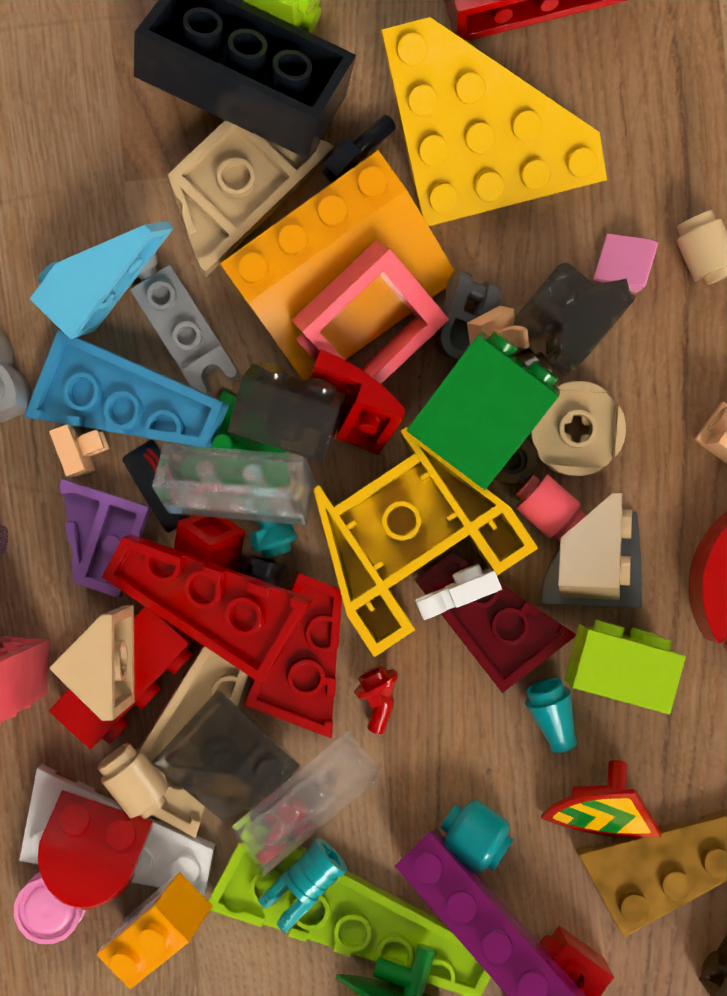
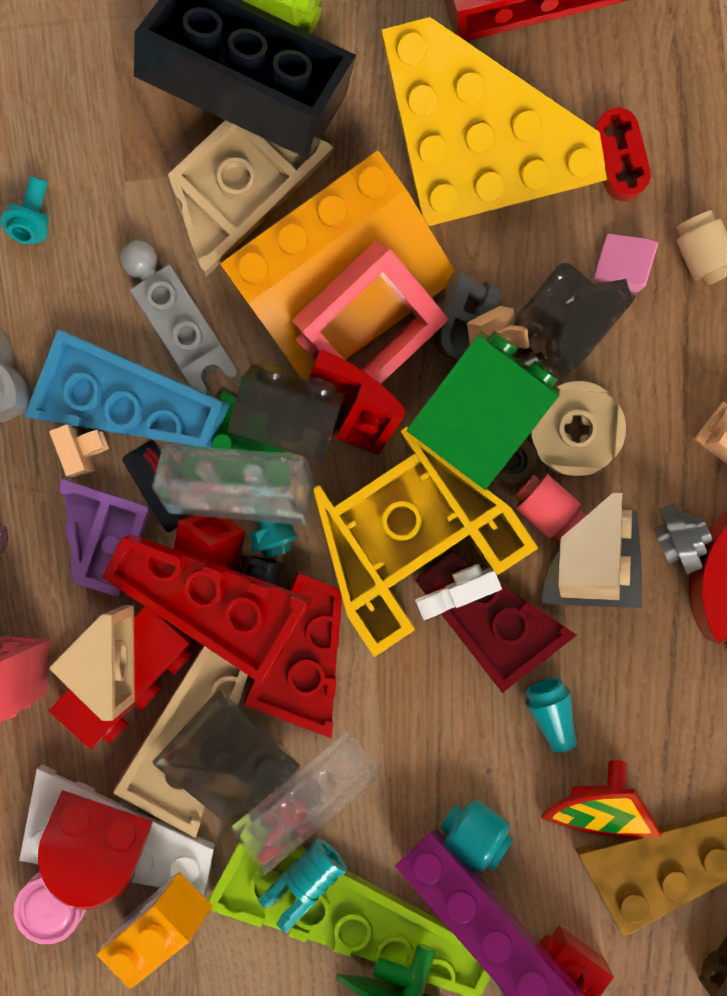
medium azure slope [30,221,174,339] -> none
tan brick [97,743,169,819] -> none
black bar [321,115,396,183] -> none
red plate [354,666,398,734] -> none
lime brick [564,620,686,715] -> none
none -> teal plate [0,176,49,244]
none -> red beam [594,107,651,201]
none -> dark grey plate [654,503,713,574]

